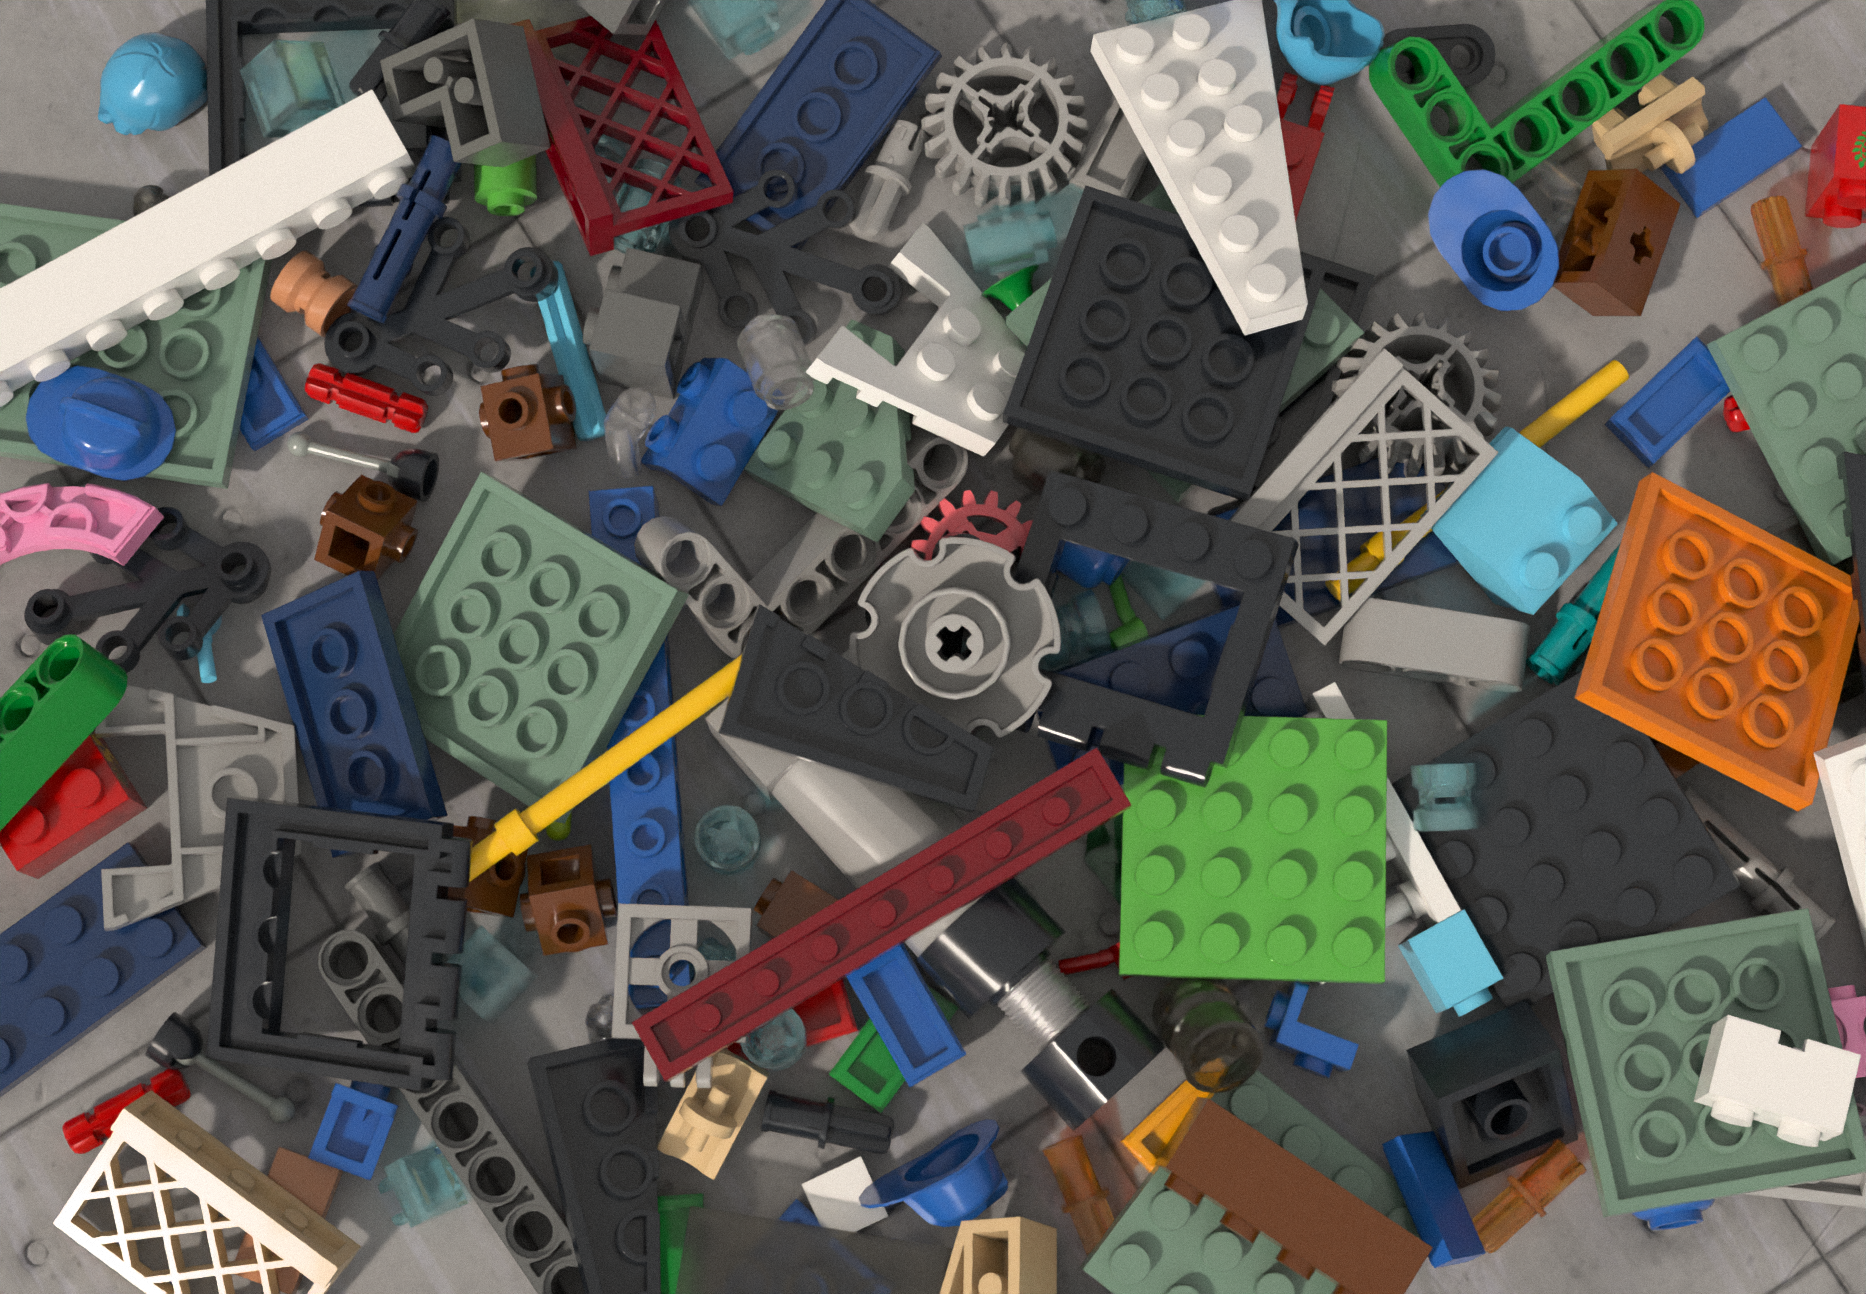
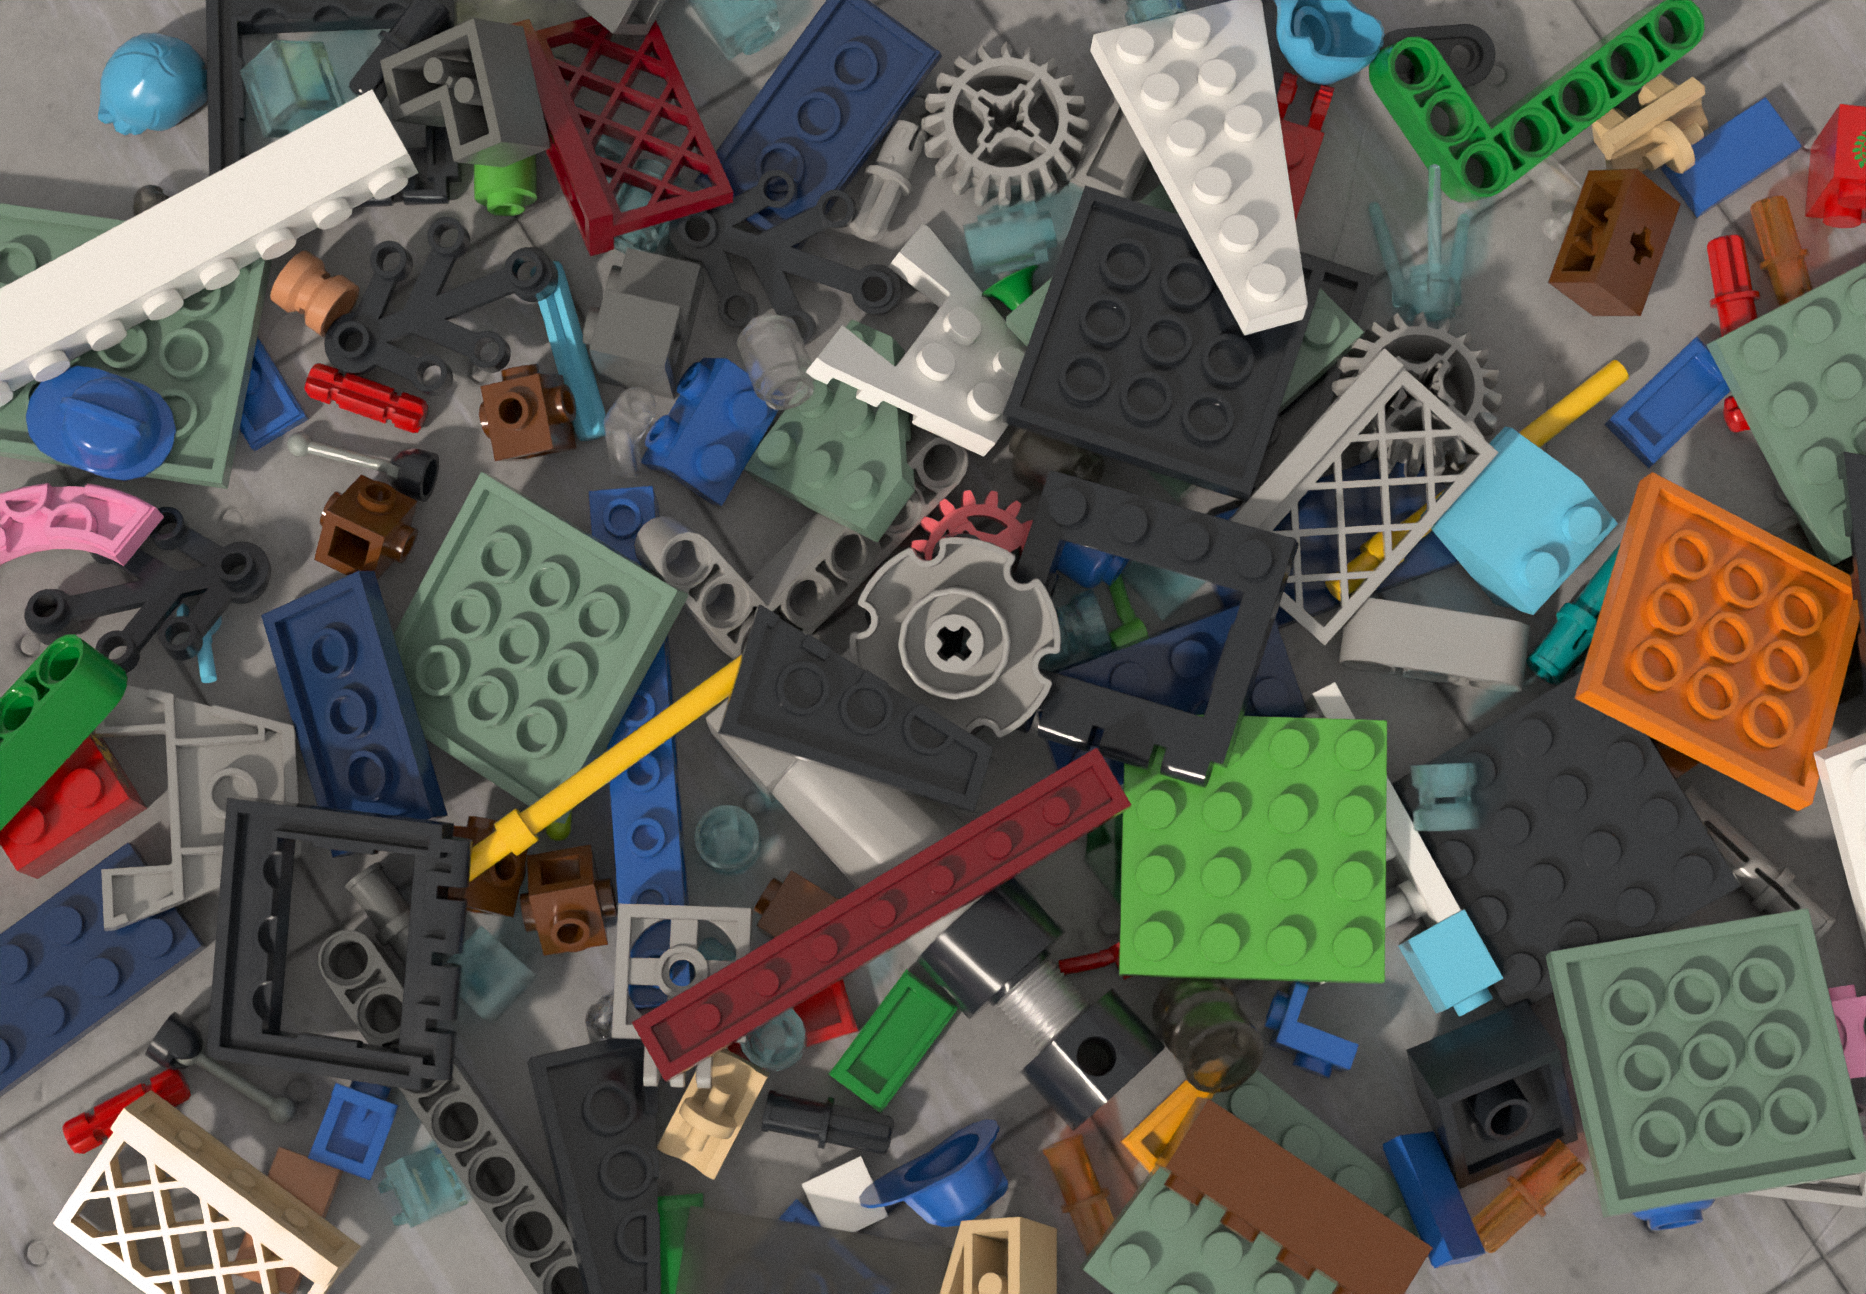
dark blue pin [347,135,462,324] -> none
blue tile [846,943,966,1088] -> none
blue piece [1428,169,1559,311] -> none
white brick [1694,1015,1861,1147] -> none
none -> clear light blue plant [1368,164,1470,322]
none -> red axle [1707,235,1761,336]

